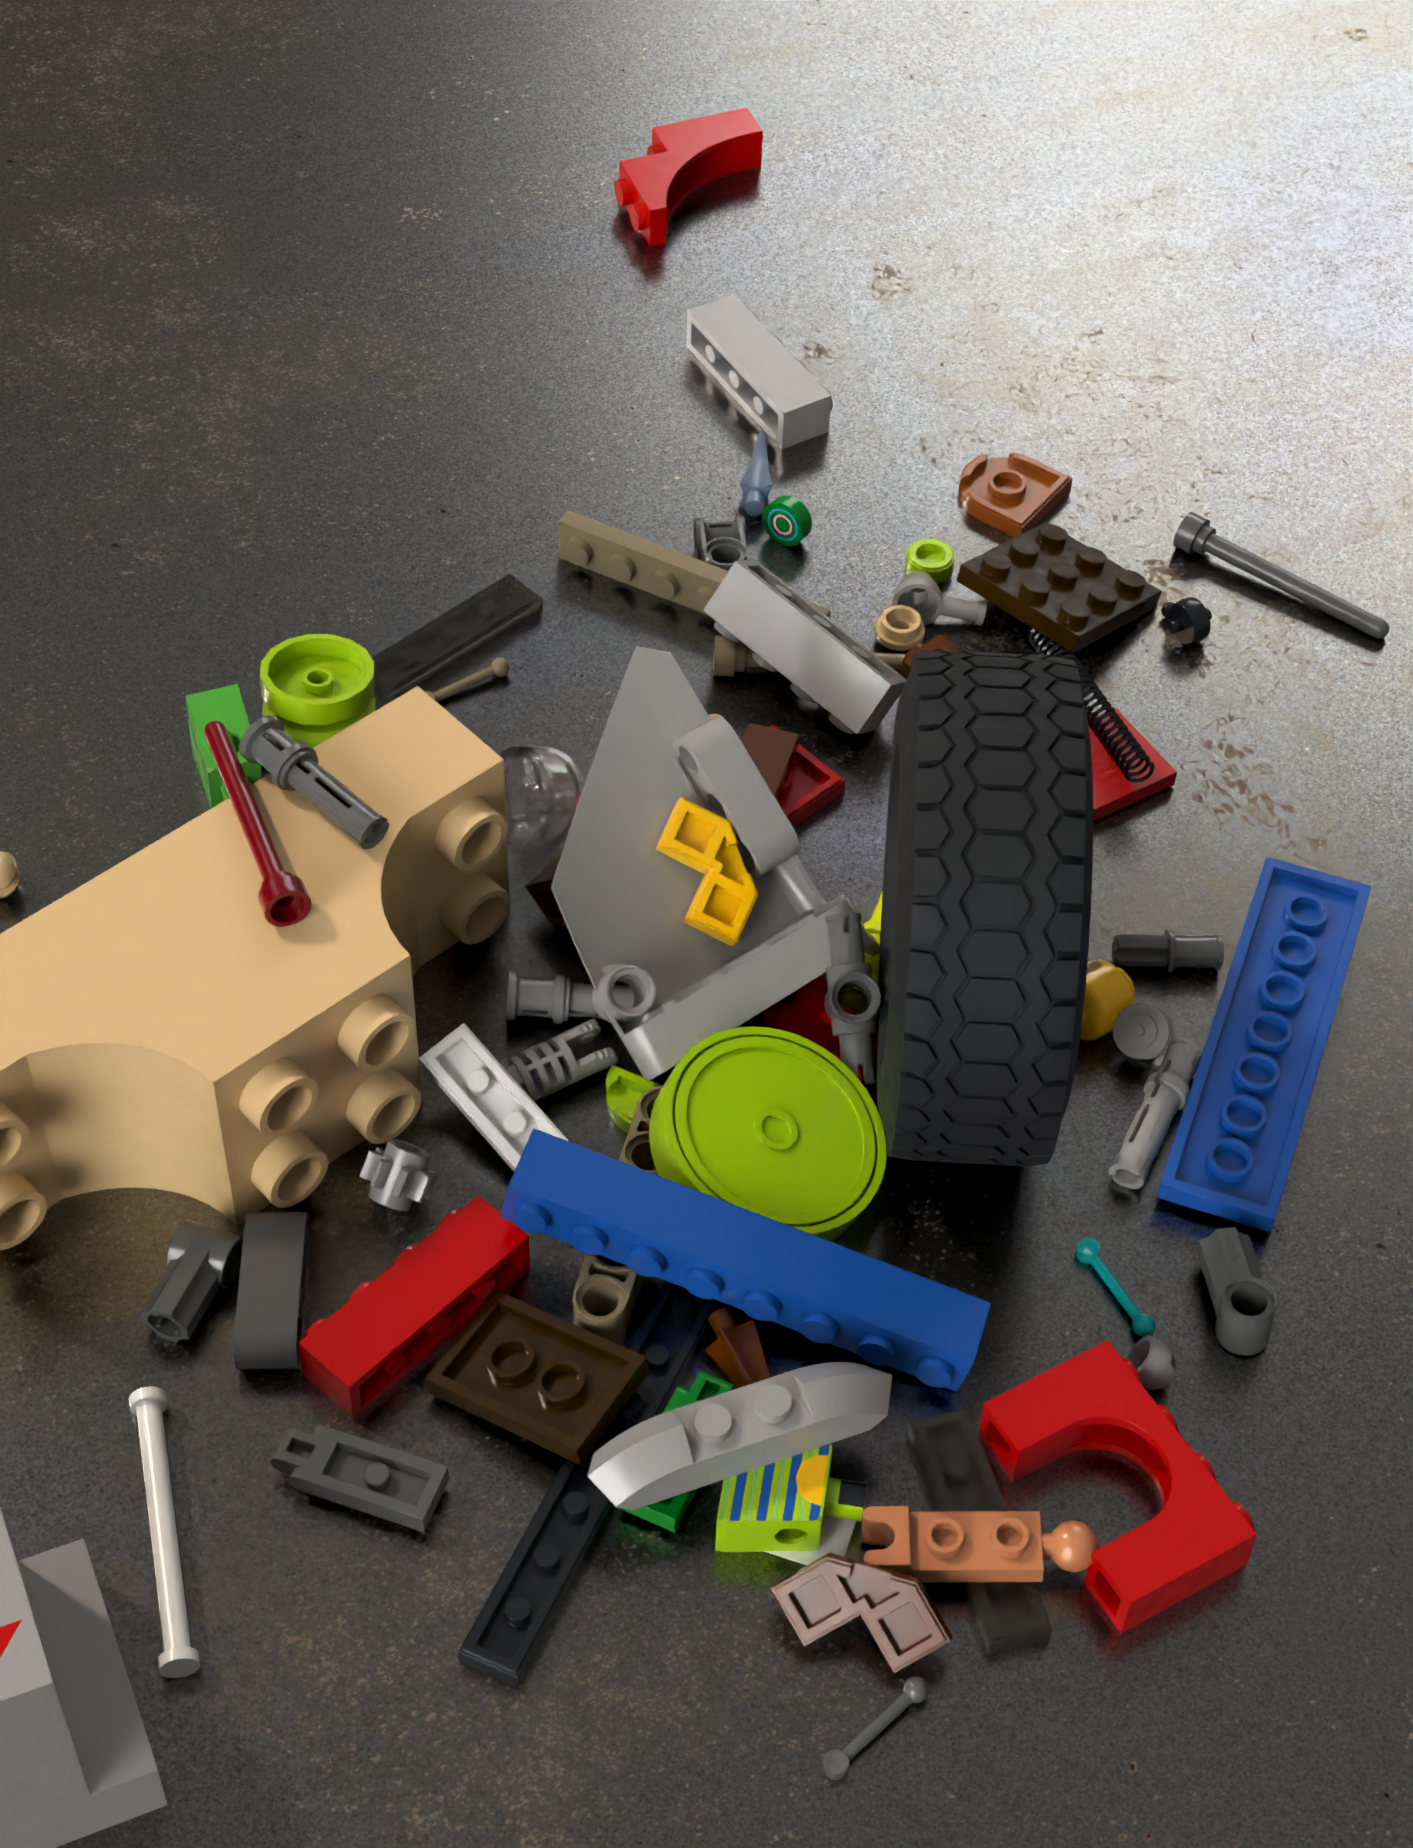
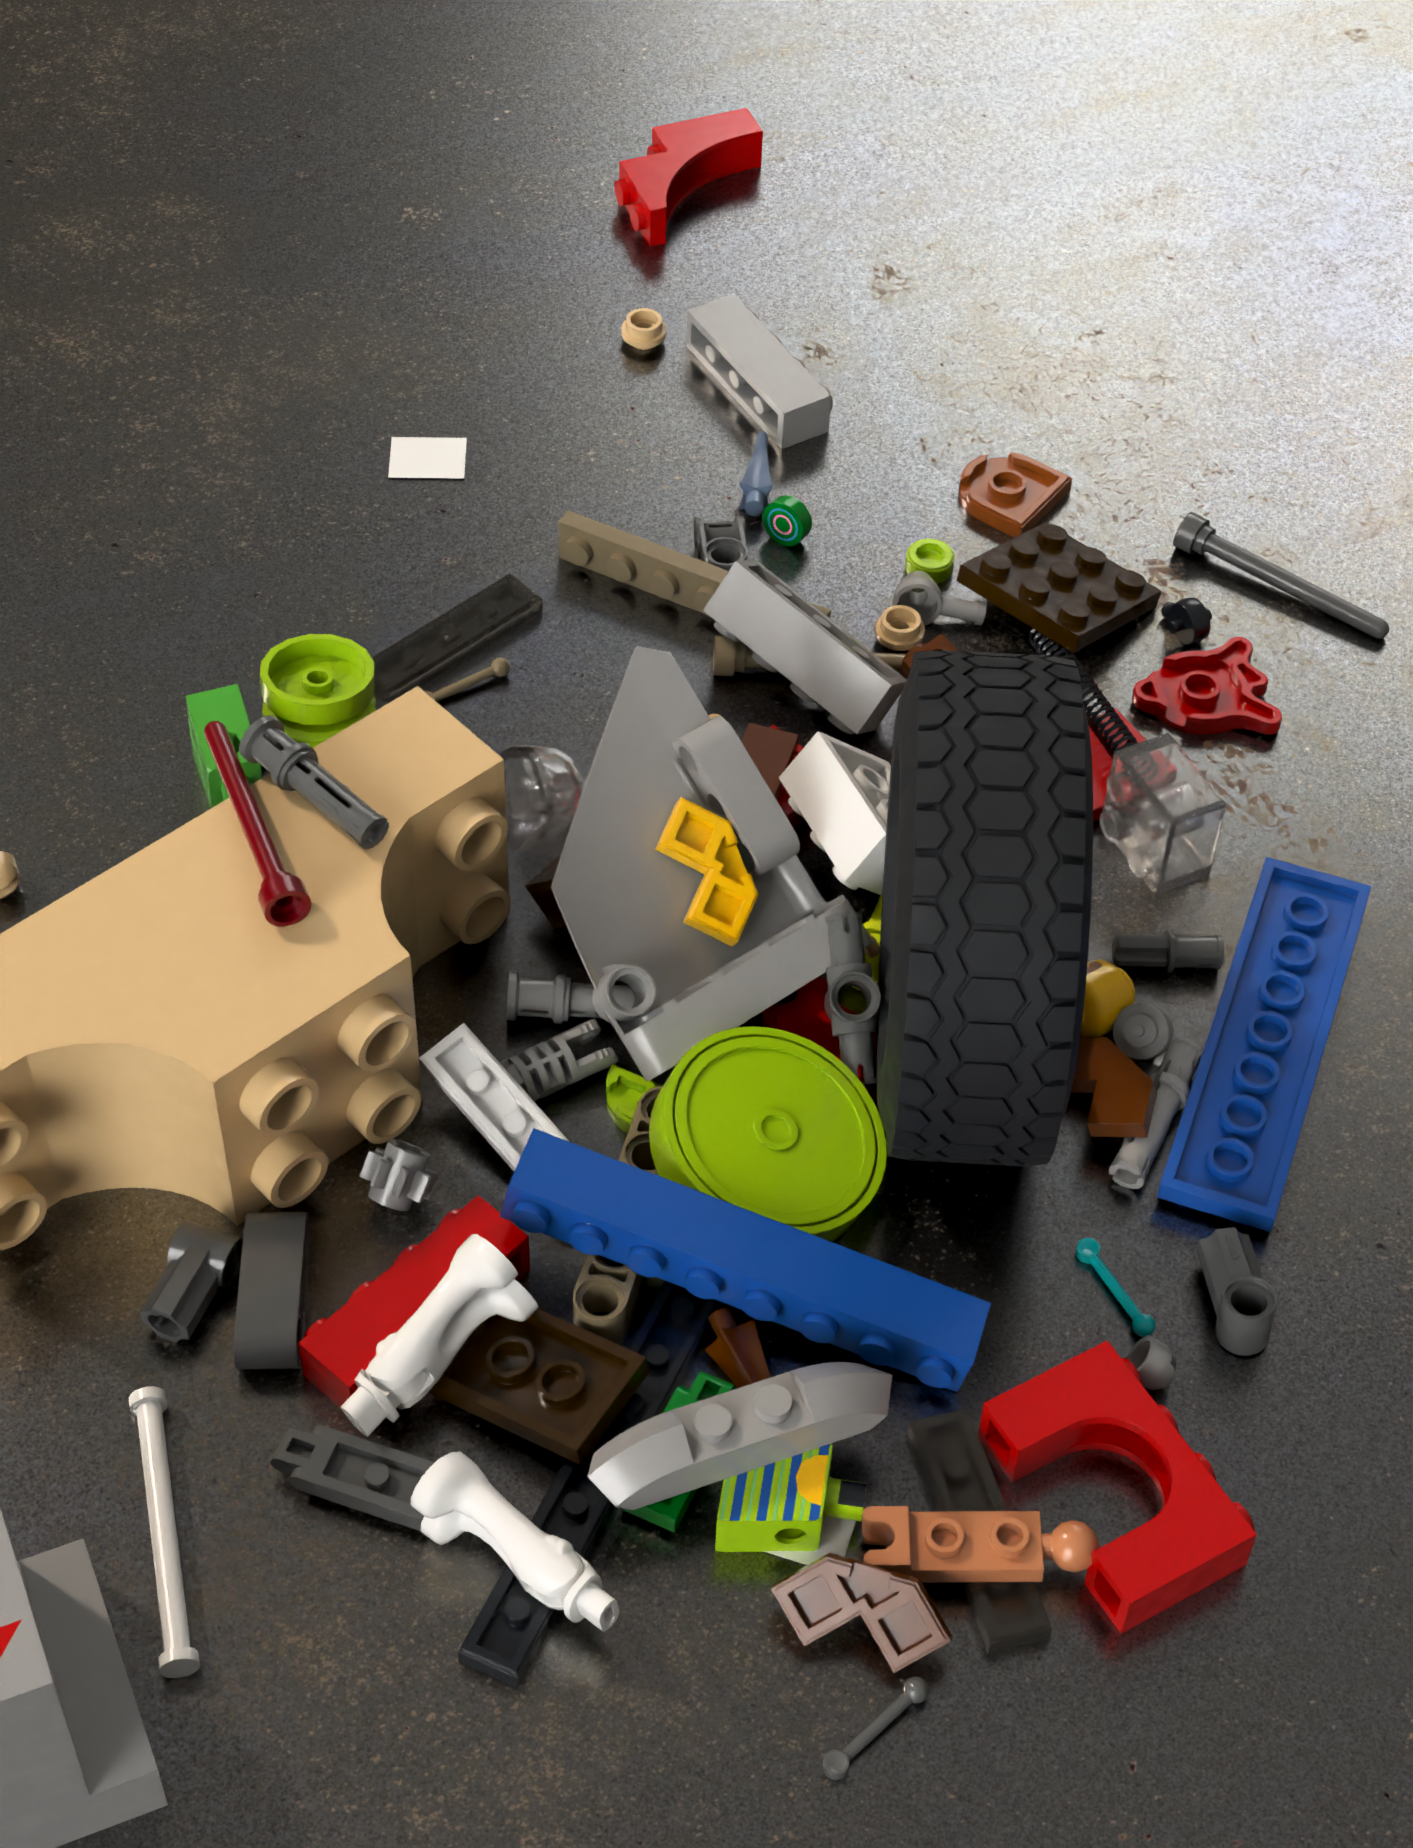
none -> white piece [340,1234,538,1437]
none -> white sticker [388,437,467,479]
none -> white piece [411,1451,619,1632]
none -> tan plate [621,308,667,350]
none -> white slope [779,731,891,895]
none -> reddish brown tile [1071,1037,1157,1138]
none -> clear brick [1100,733,1226,896]
none -> red tile [1132,636,1282,735]

